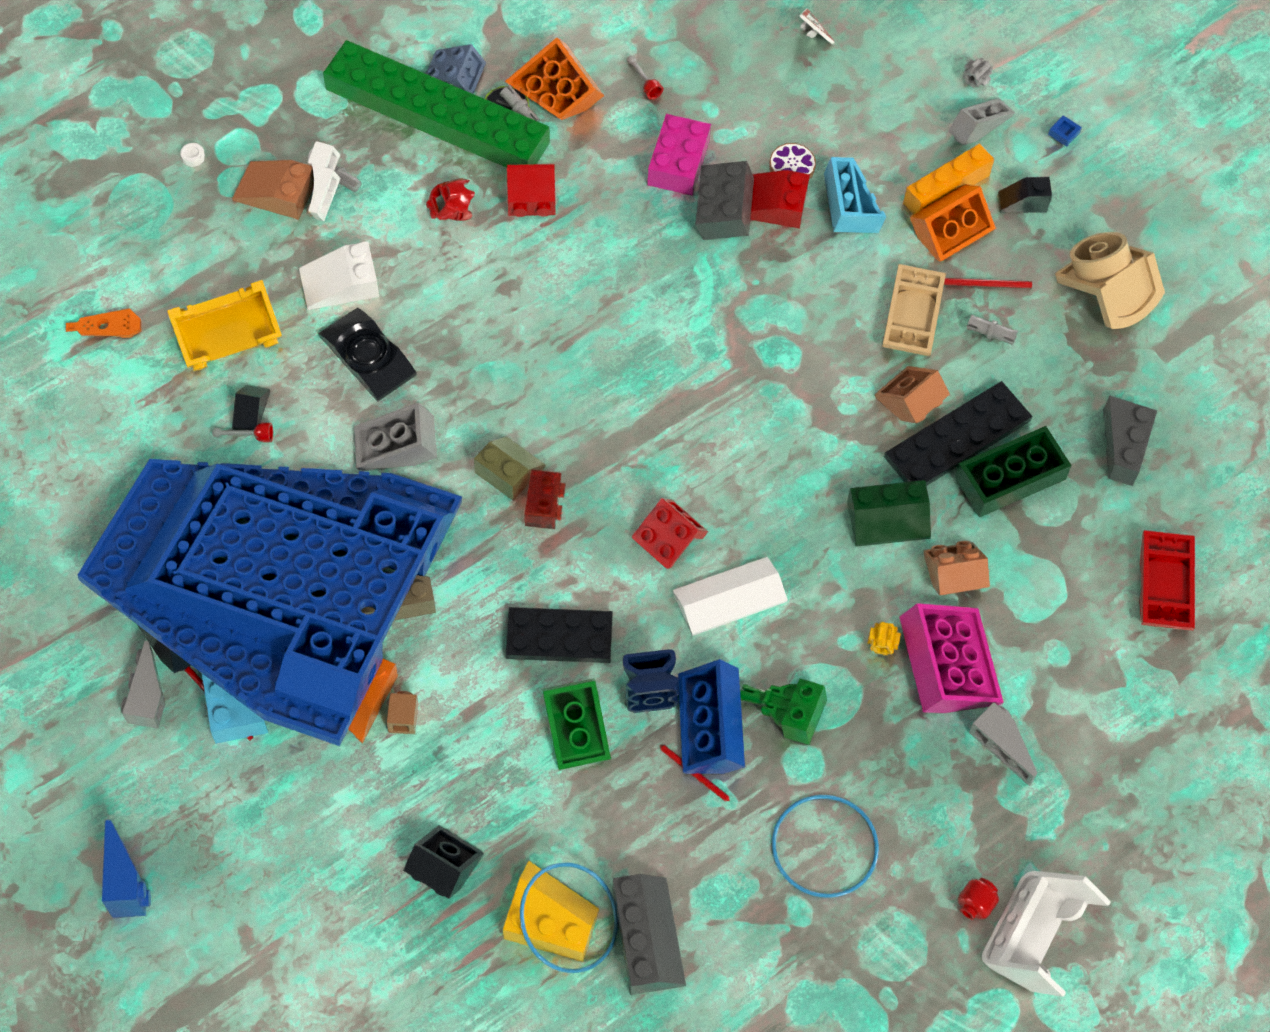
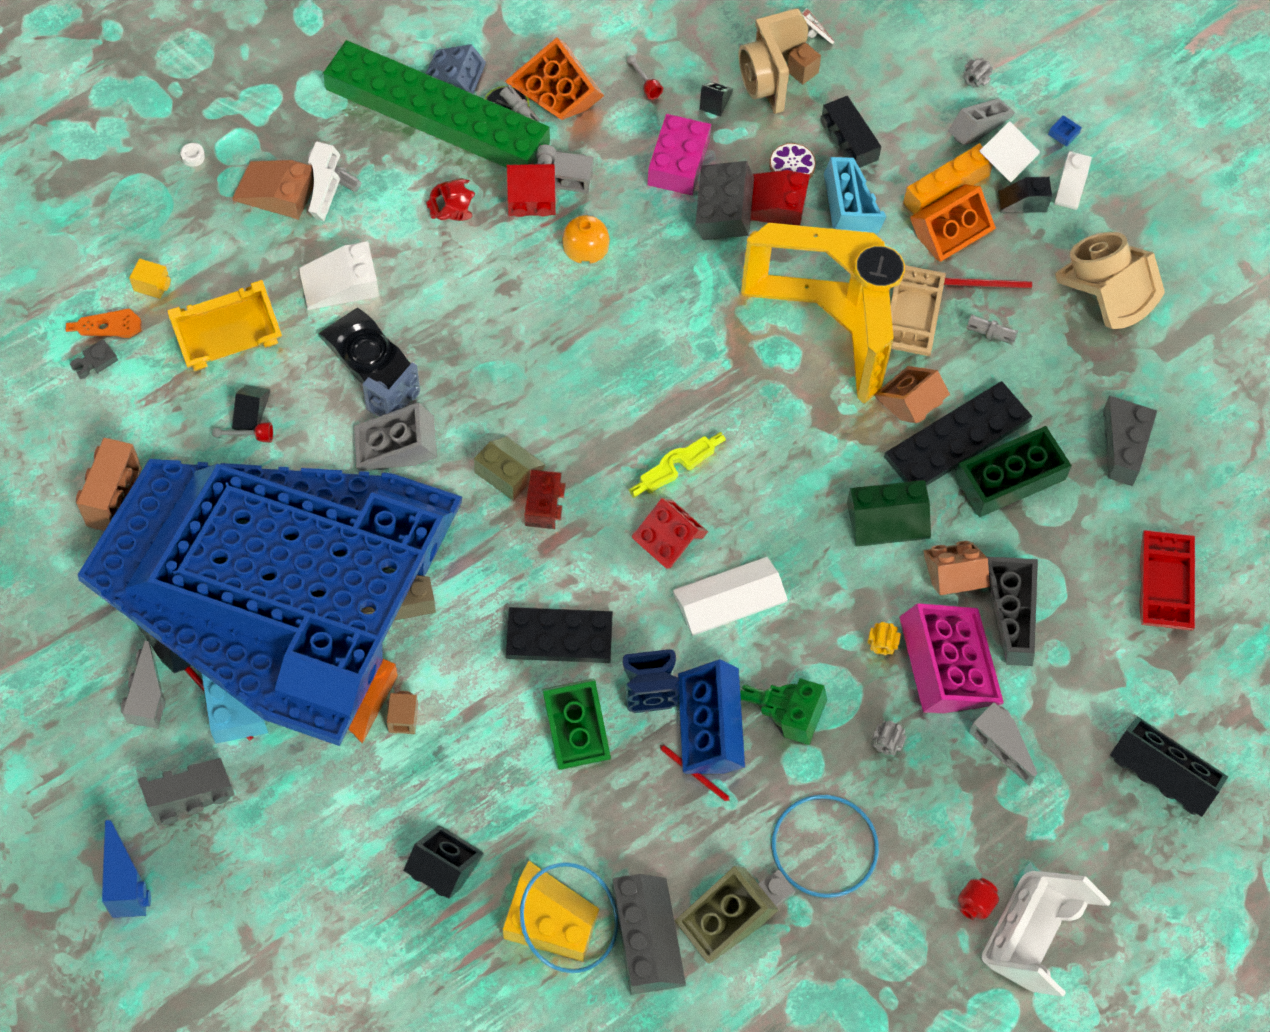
none -> dark grey plate [70,339,118,379]
none -> nougat brick [76,438,142,531]
none -> yellow brick [129,258,171,299]
none -> dark grey wedge [138,758,235,826]
none -> sand blue bracket [362,362,420,417]
none -> light grey hinge [536,145,593,194]
none -> light orange cylinder [562,215,610,263]
none -> neon yellow piece [629,432,726,498]
none -> olive slope [675,866,779,964]
none -> black slope [699,81,734,117]
none -> tan piece [738,8,808,114]
none -> yellow window [741,223,894,404]
none -> light grey plate [758,870,795,907]
none -> medium nougat brick [787,42,821,85]
none -> black brick [820,95,882,168]
none -> black tile [854,245,905,292]
none -> light grey gear [872,721,906,756]
none -> white sticker [980,121,1040,182]
none -> dark grey wedge [986,556,1038,666]
none -> white slope [1054,151,1092,210]
none -> black slope [1110,716,1228,817]

